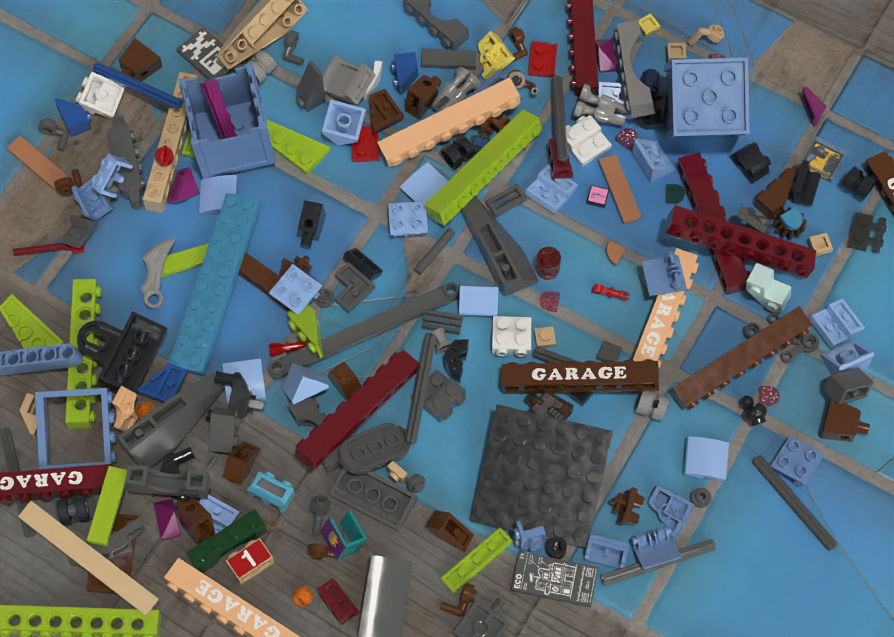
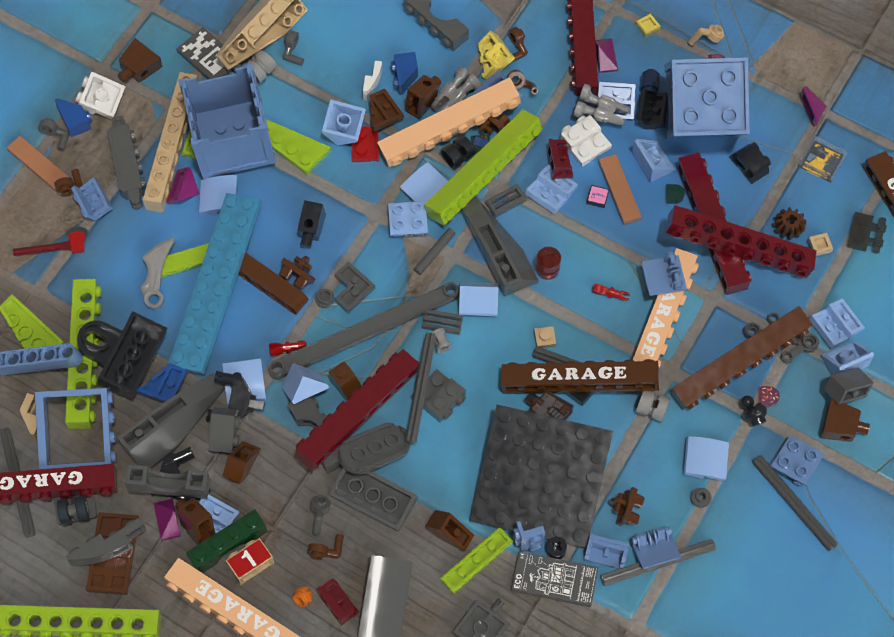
tan tile [18,501,159,616] -> none
dark grey slope [62,215,98,249] -> none
lime tile [87,466,127,547] -> none
light blue window [91,153,133,198] -> none
blue axle [93,63,183,109] -> none
light nougat tile [112,386,138,432] -> none
orange plate [135,401,155,419] -> none
red tile [155,145,174,166] -> none
magenta piece [200,79,238,139] -> none
medium azure window [247,471,295,514] -> none
light blue hinge [269,264,322,315] -> none
lime slope [287,304,323,358] -> none
dark grey slope [296,61,325,113] -> none
teal piece [321,510,367,560] -> none
light grey panel [323,55,376,105] -> none
black plate [343,248,383,280] -> none
tan plate [387,461,408,485] -> none
dark grey plate [406,474,426,492] -> none
dark grey tile [421,49,476,70] -> none
reddish brown plate [440,583,477,617] -> none
black cylinder [445,339,469,383] -> none
white plate [492,316,531,357] -> none
red plate [528,41,558,78] -> none
clear pink tile [540,291,560,312] -> none
dark grey axle [551,75,568,162] -> none
dark grey tile [597,340,622,362] -> none
nougat tile [607,240,626,267] -> none
light grey arch [615,19,655,118] -> none
clear pink tile [615,128,637,150] -> none
medium blue slope [649,485,695,538] -> none
tan plate [667,43,686,62] -> none
dark grey plate [737,207,774,233] -> none
light aqua brick [746,263,791,314] -> none
reddish brown slope [754,164,798,220] -> none
dark azure tile [779,207,803,230] -> none
black bracket [791,160,821,206] -> none
black wheel [841,166,877,200] -> none

